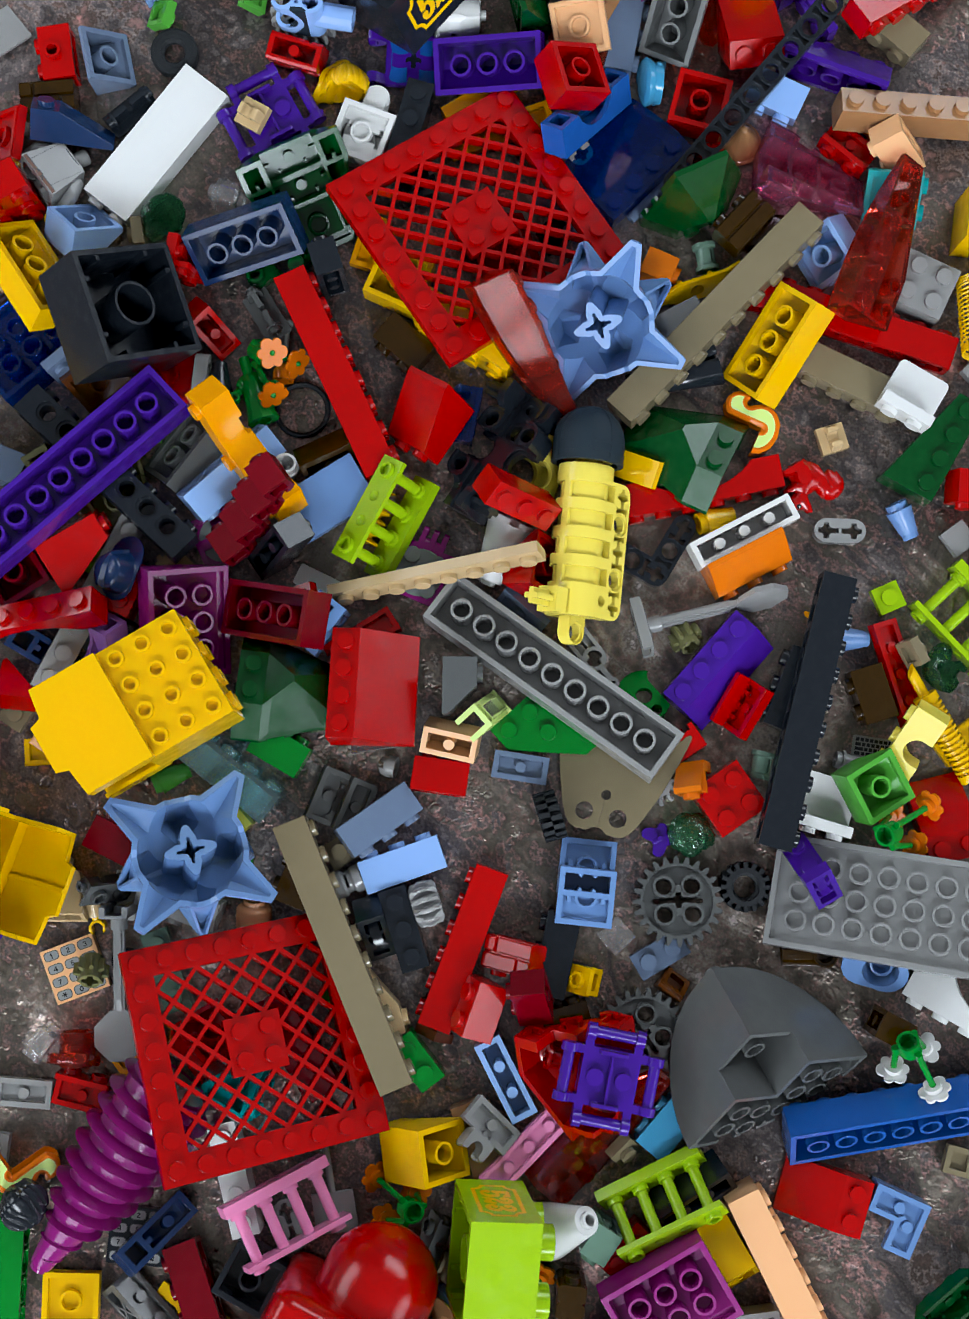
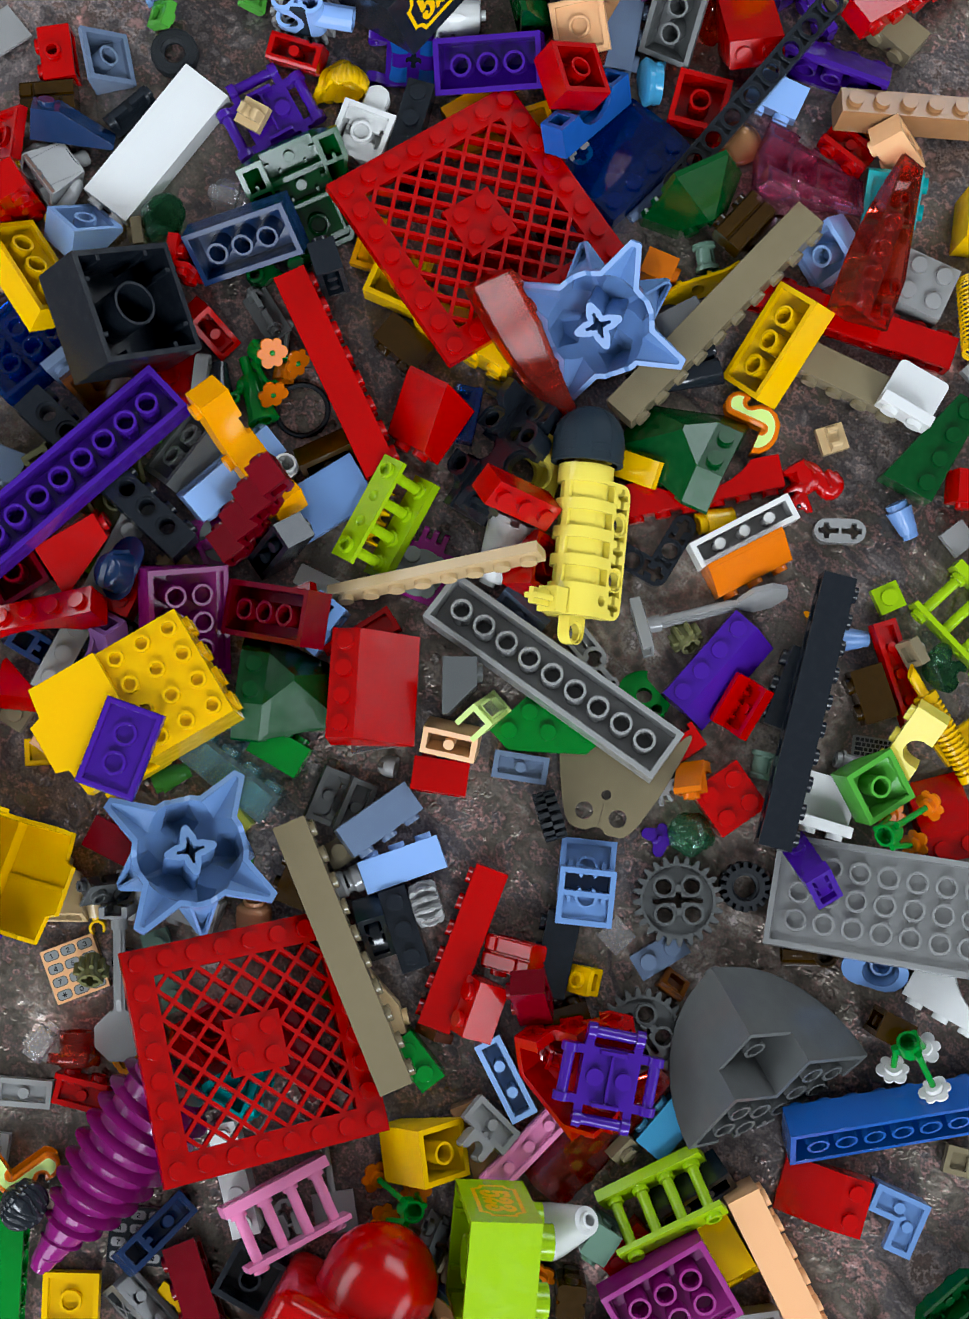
none -> dark purple tile [74,695,166,802]

